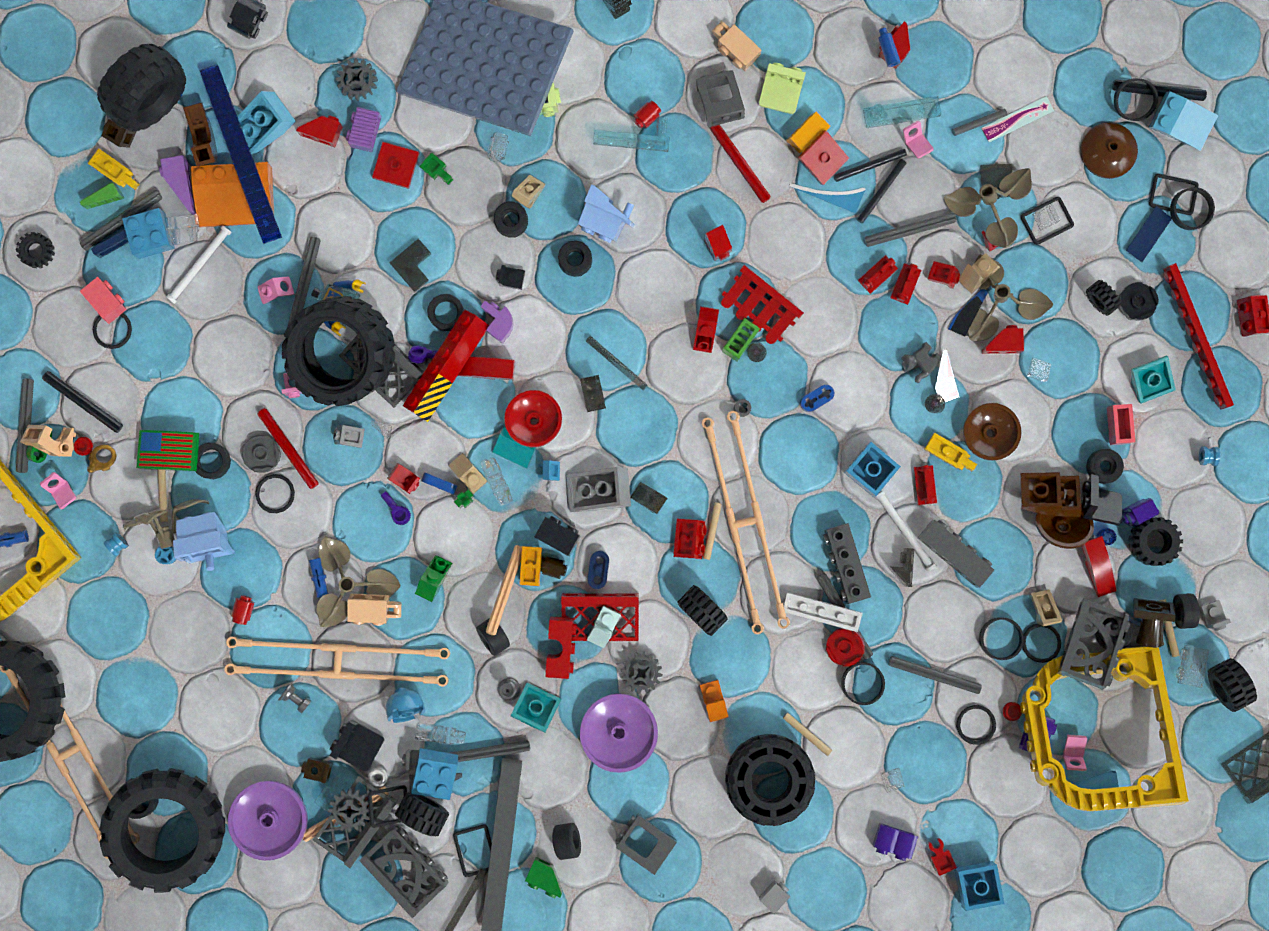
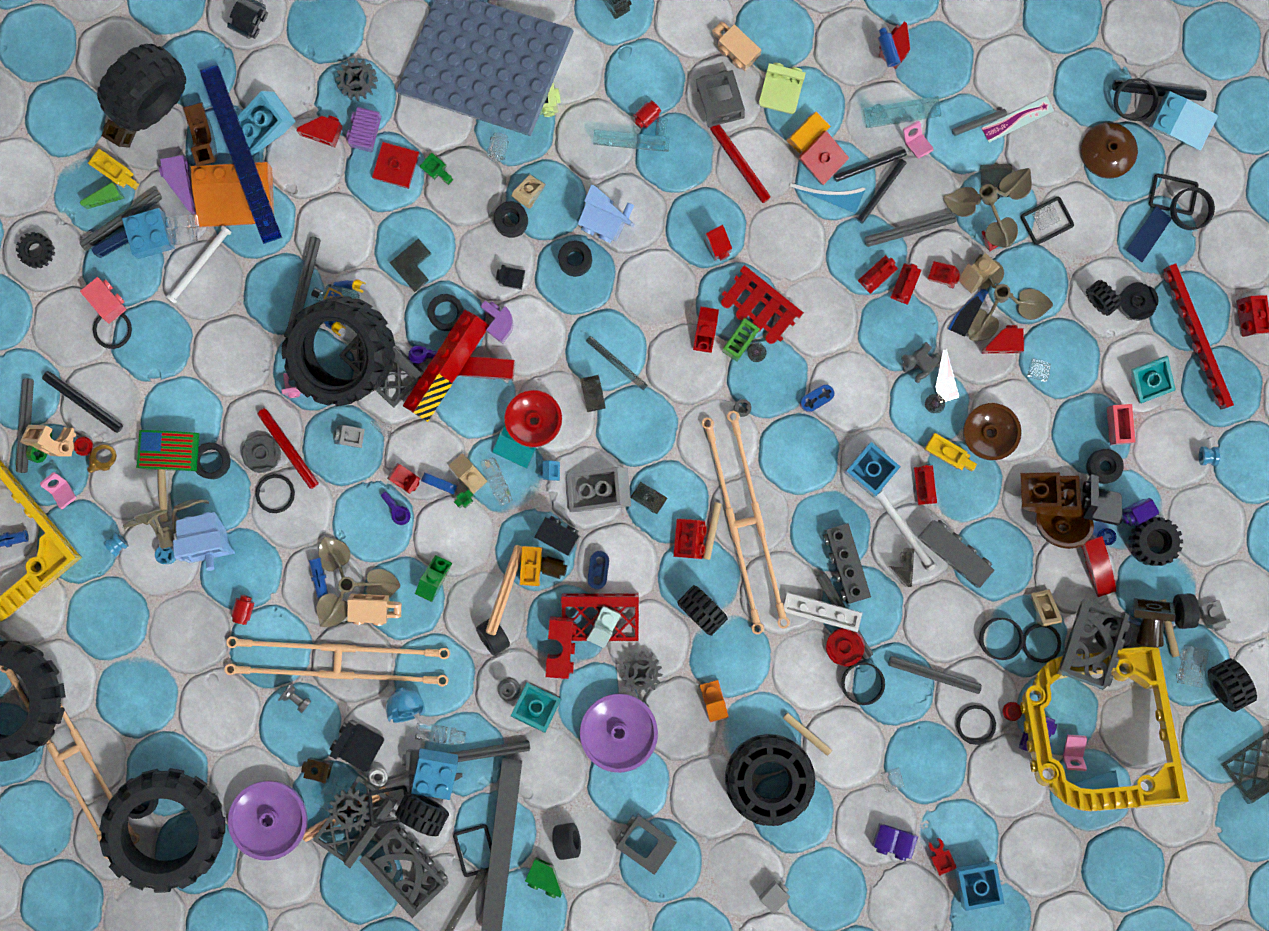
bright pink bracket [258,277,294,304] -> none

